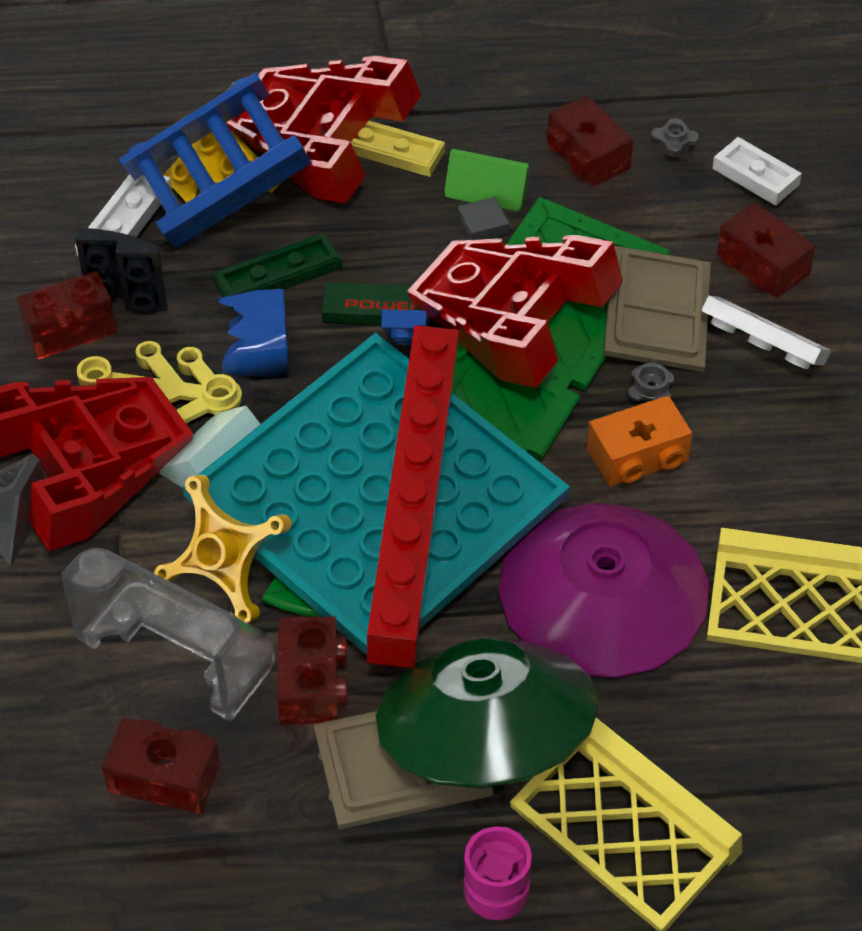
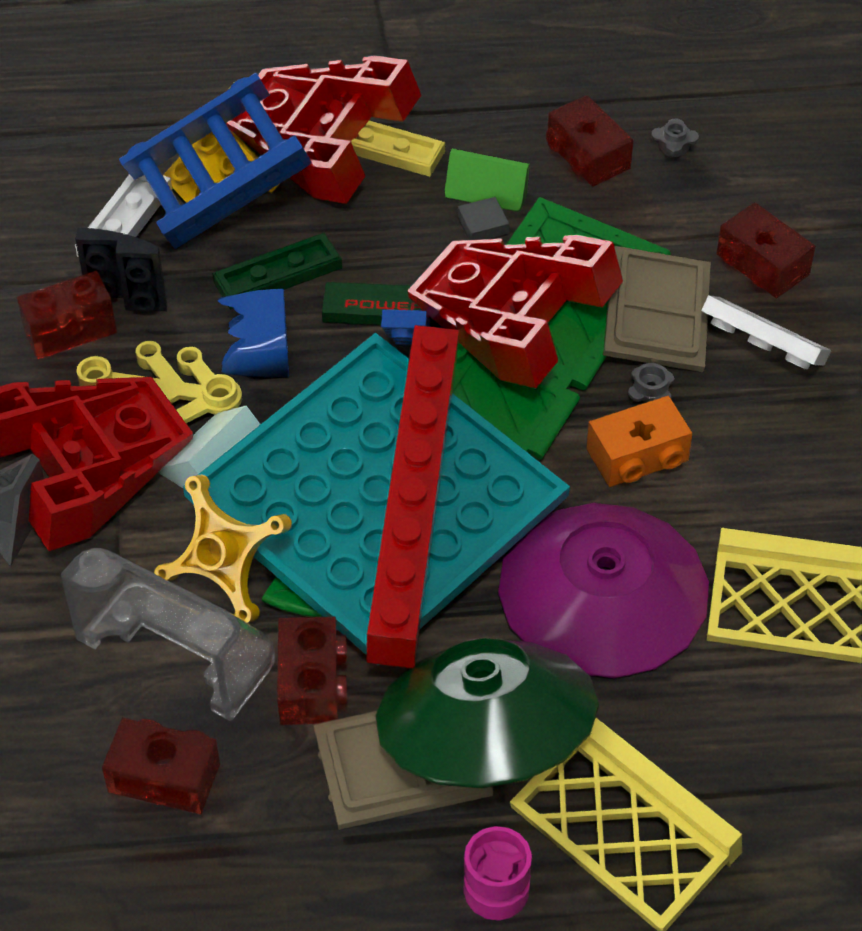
white plate [712,137,802,206] -> none

